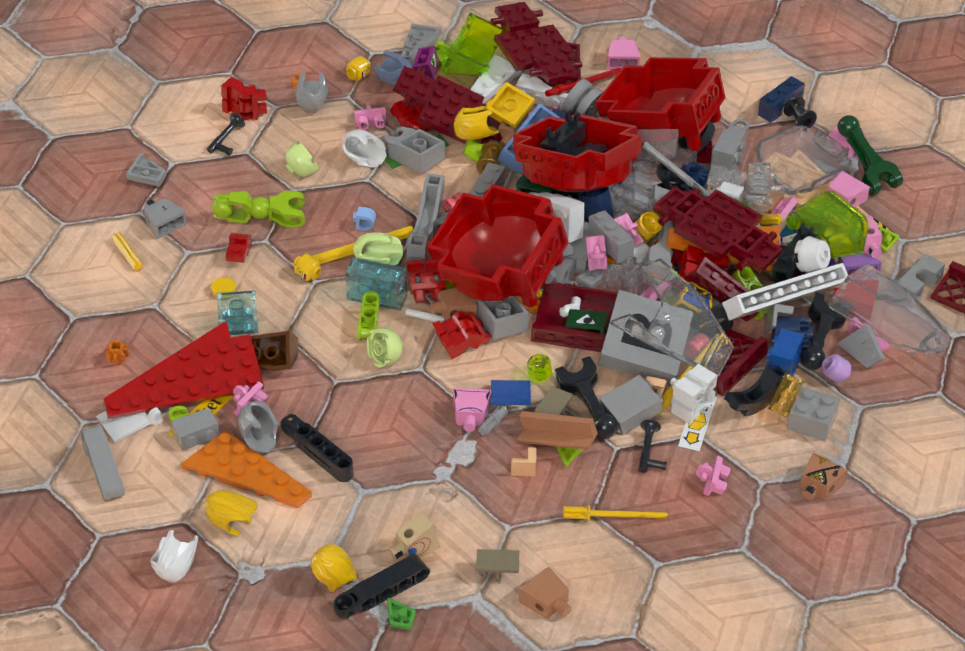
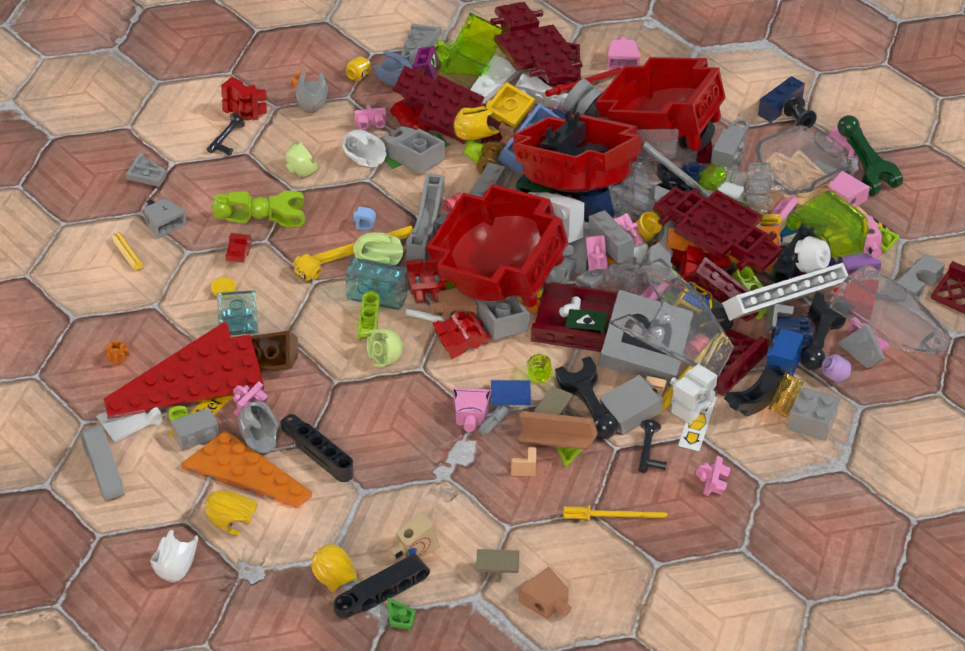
nougat torso [800,453,848,500] -> none
none -> clear neon green head [699,164,727,191]

